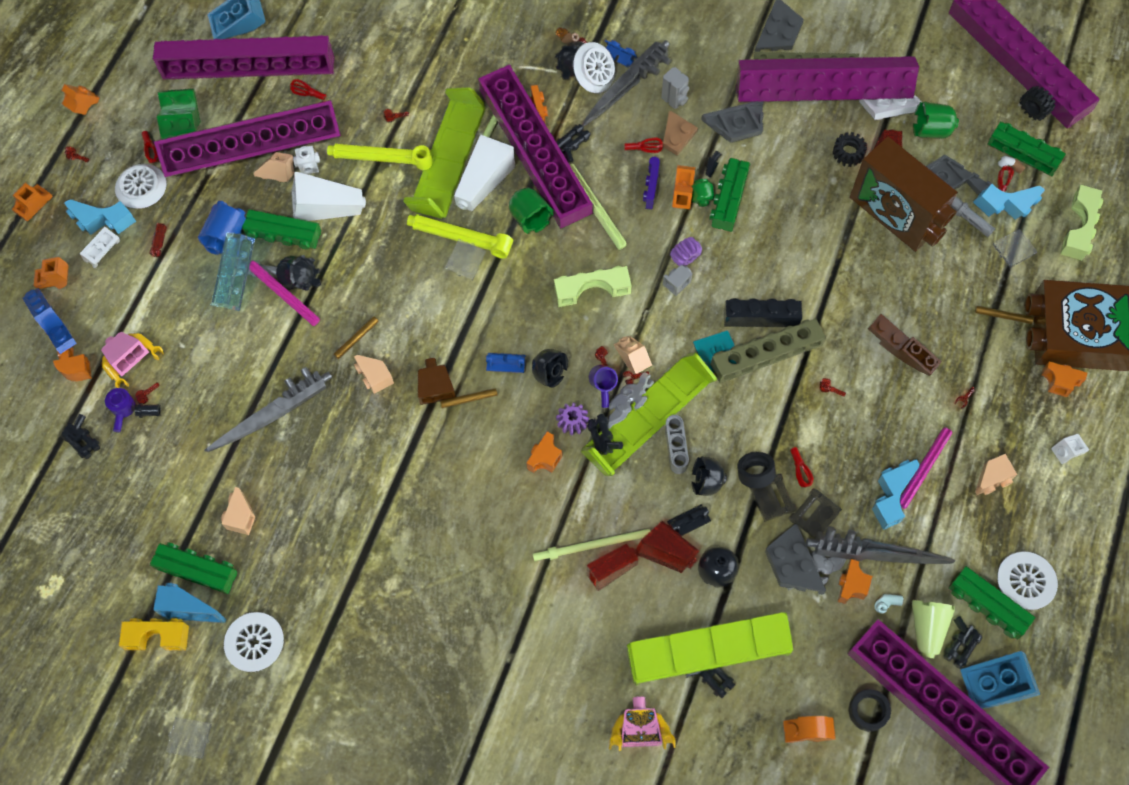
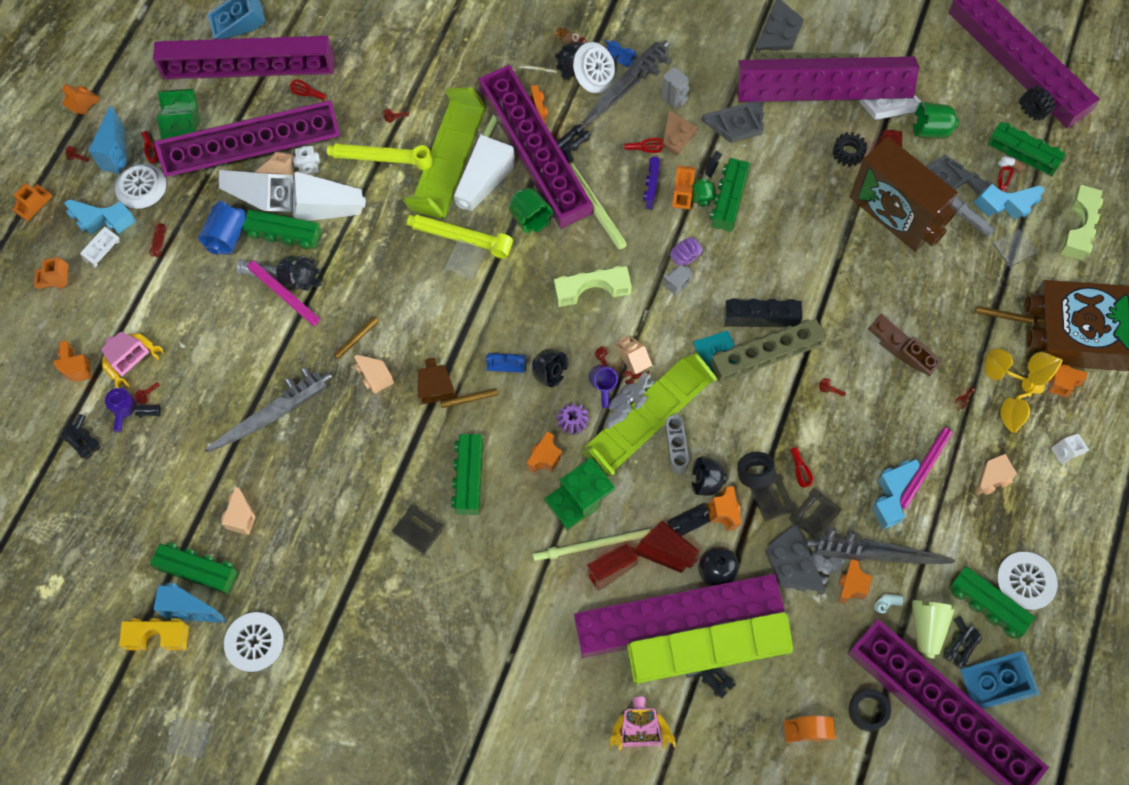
blue bracket [22,288,77,354] -> none
clear light blue brick [211,233,255,311] -> none
black piece [587,414,623,456] -> none
none -> dark azure slope [88,106,127,174]
none -> white slope [219,170,293,211]
none -> clear smoke plate [392,503,445,555]
none -> green brick [451,434,483,515]
none -> green bracket [544,457,615,531]
none -> magenta brick [574,574,785,659]
none -> orange brick [707,486,742,531]
none -> yellow plant [985,349,1063,433]

